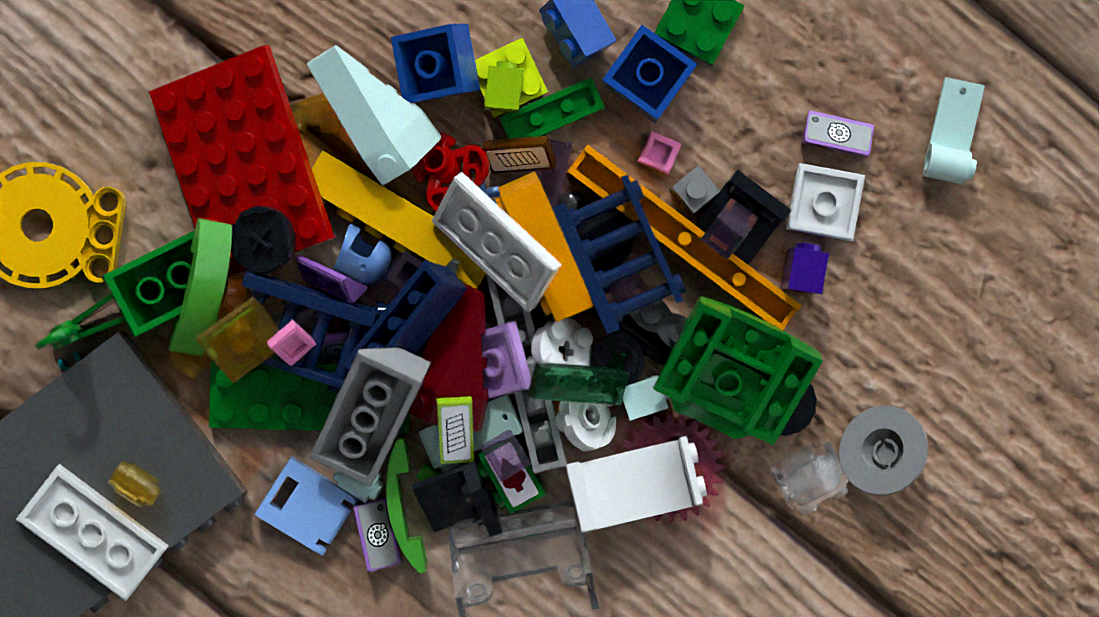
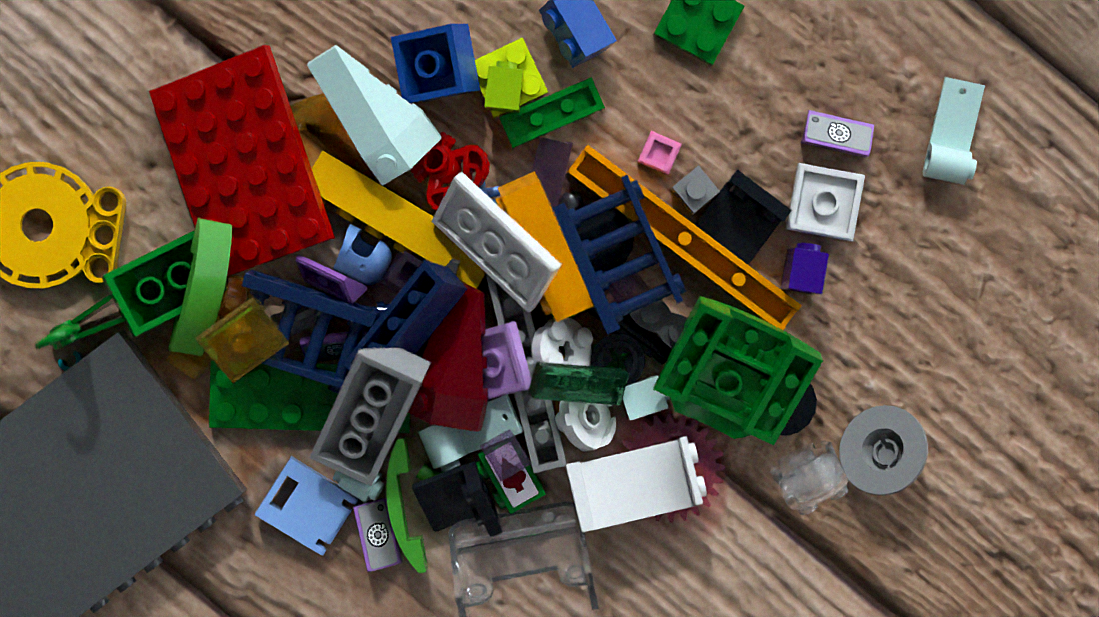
white tile [16,464,168,601] -> none
clear yellow brick [108,461,162,509] -> none
black tile [231,206,296,274] -> none
bright pink tile [267,320,317,367] -> none
tile [437,396,474,464] -> none
tile [482,136,557,174] -> none
blue brick [601,25,697,123] -> none
brick [701,198,758,260] -> none

